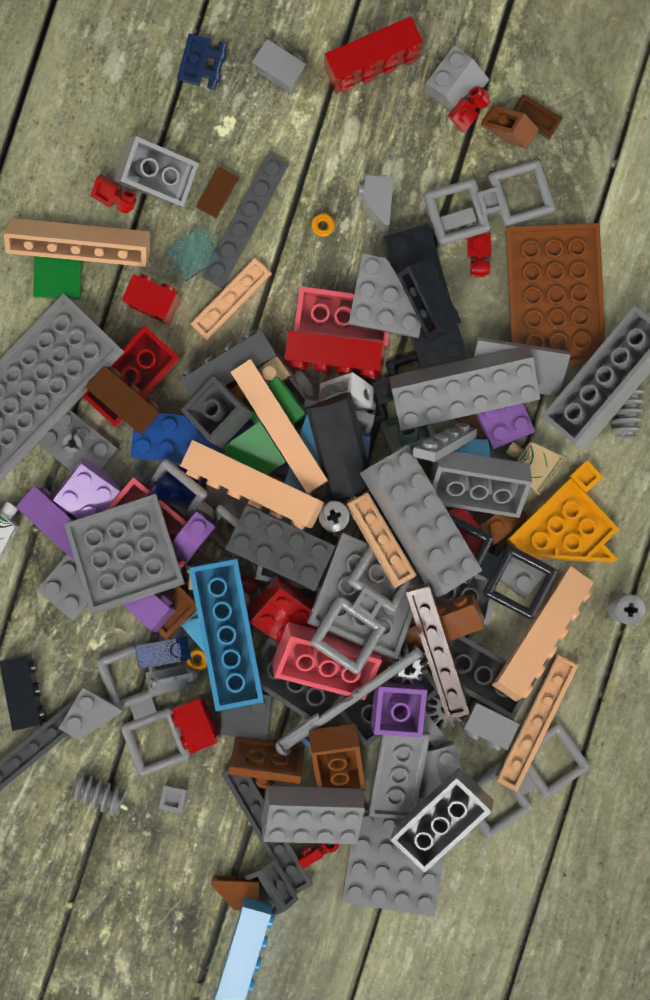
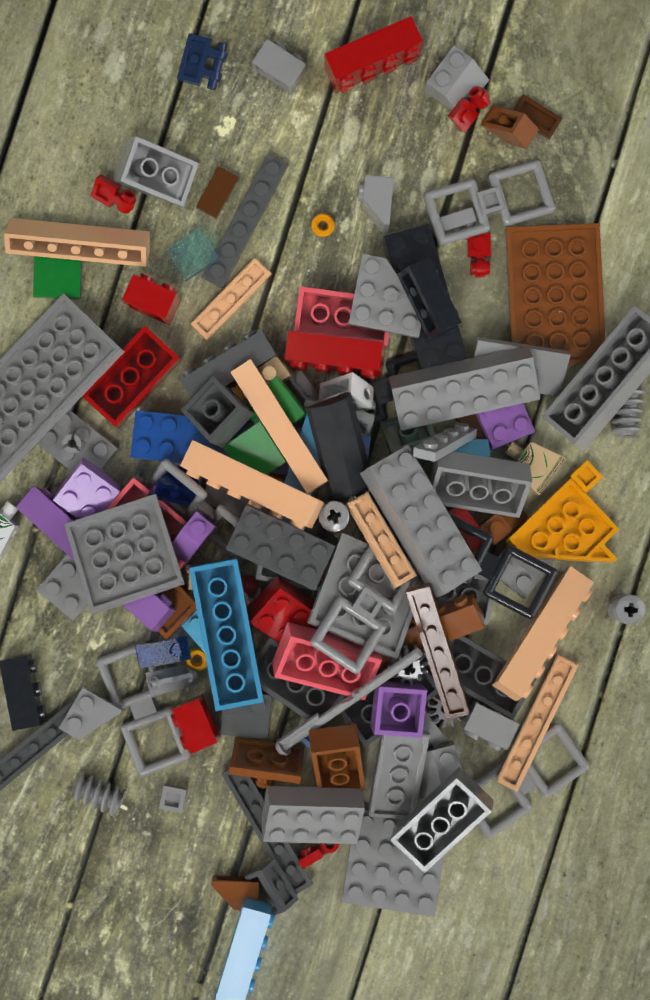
reddish brown brick [85,366,161,436] -> none

